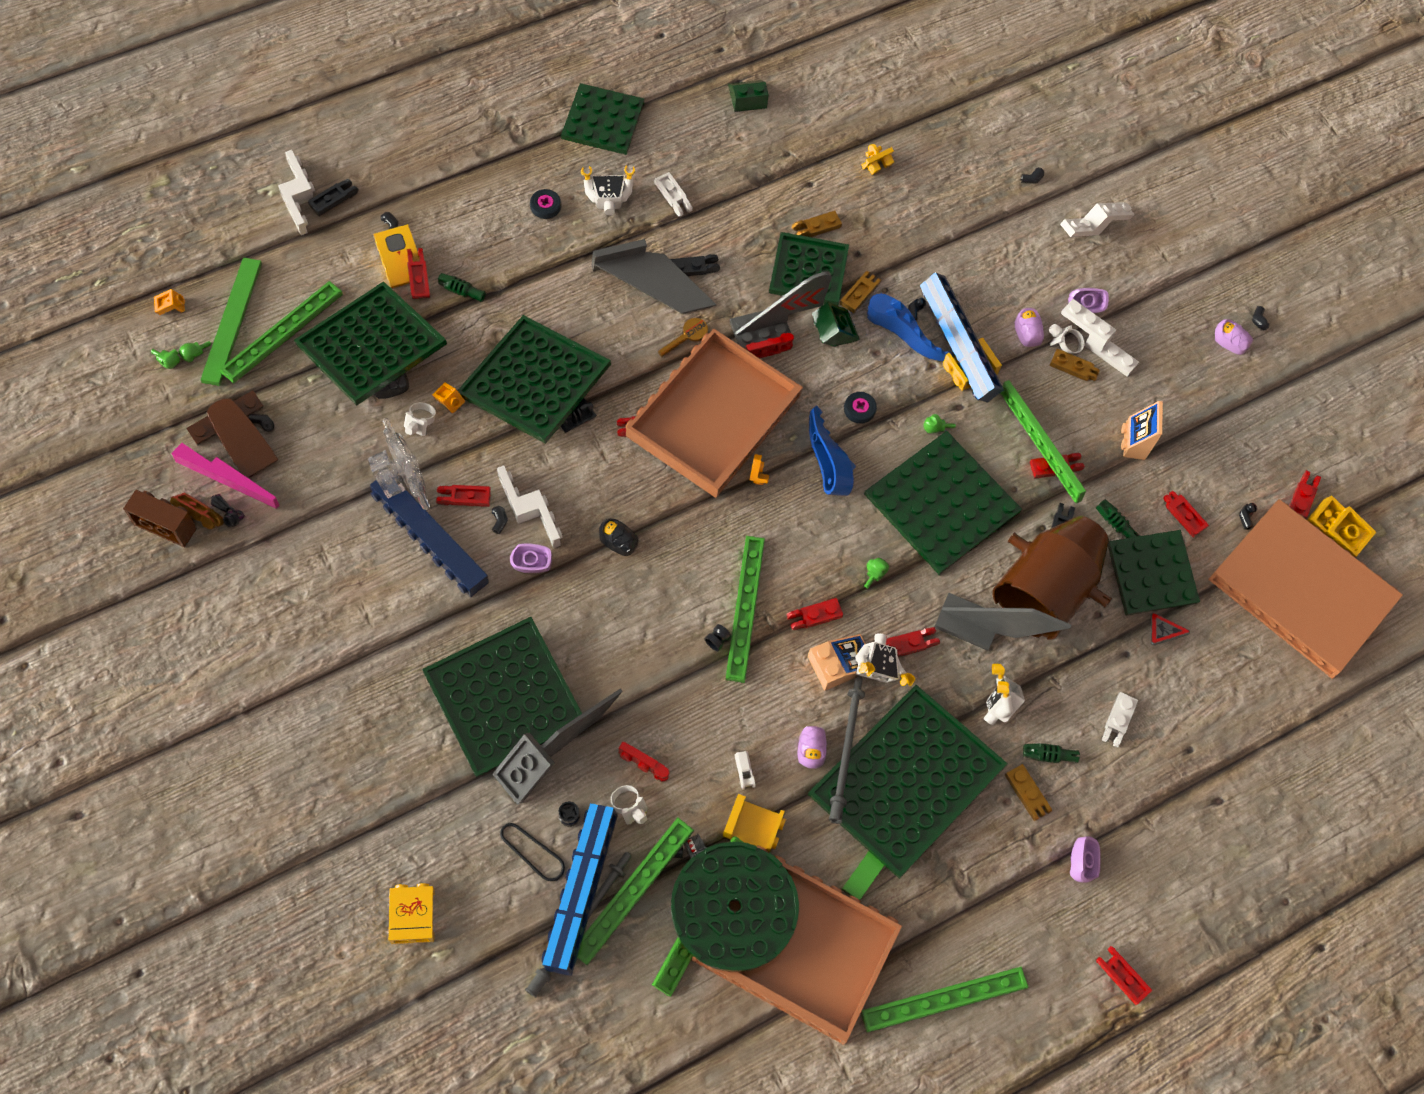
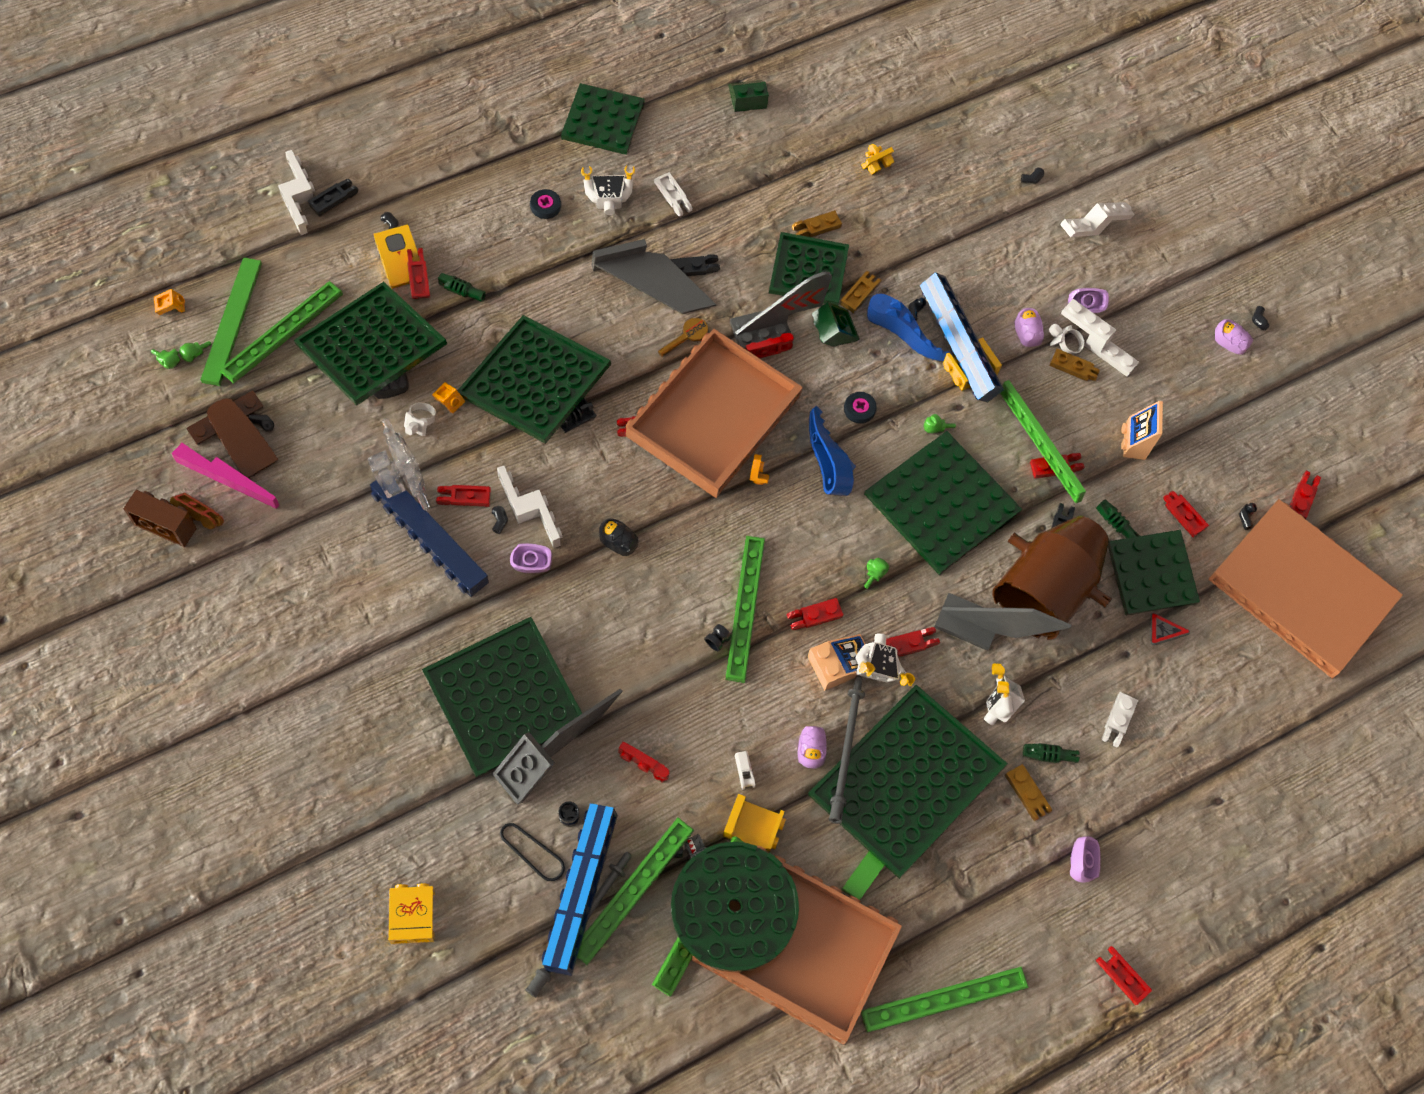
black piece [210,494,245,527] -> none
white piece [611,785,648,825] -> none
yellow slope [1307,495,1376,557] -> none

